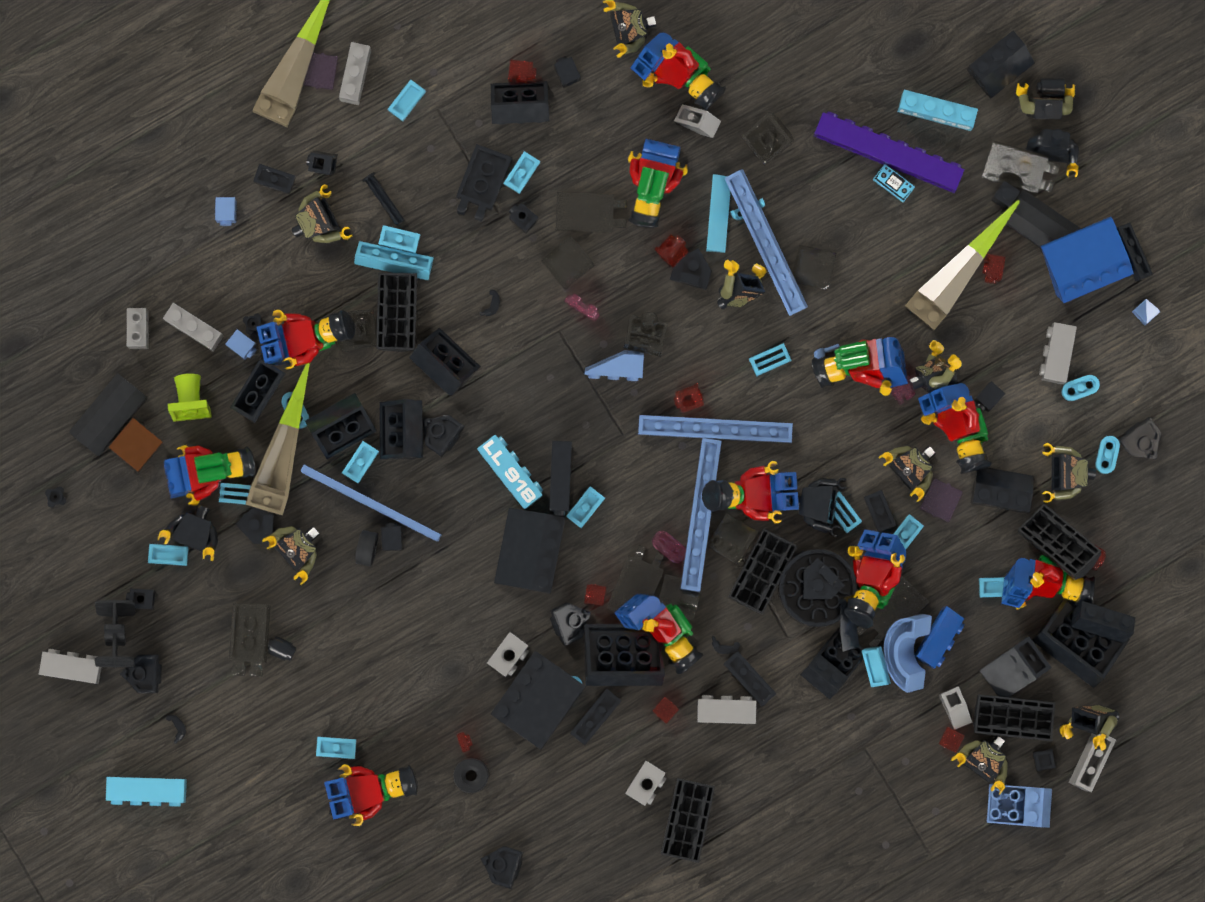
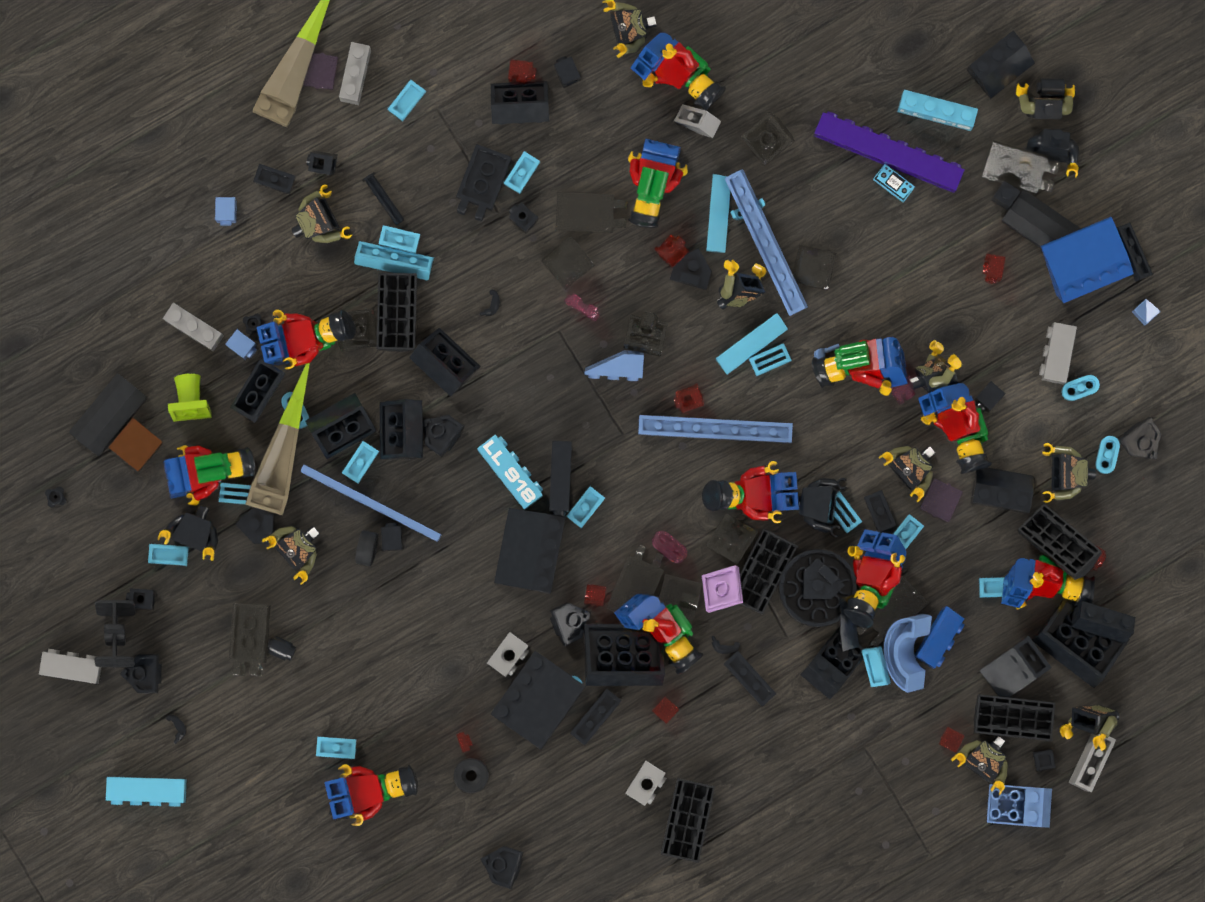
light grey brick [127,308,149,349] -> none
medium blue plate [680,438,721,592] -> none
light grey brick [697,695,756,724] -> none
dark tan plate [905,200,1020,331] -> none
light grey slope [939,687,972,730] -> none
none -> lavender tile [702,565,743,613]
none -> medium azure slope [716,313,788,374]

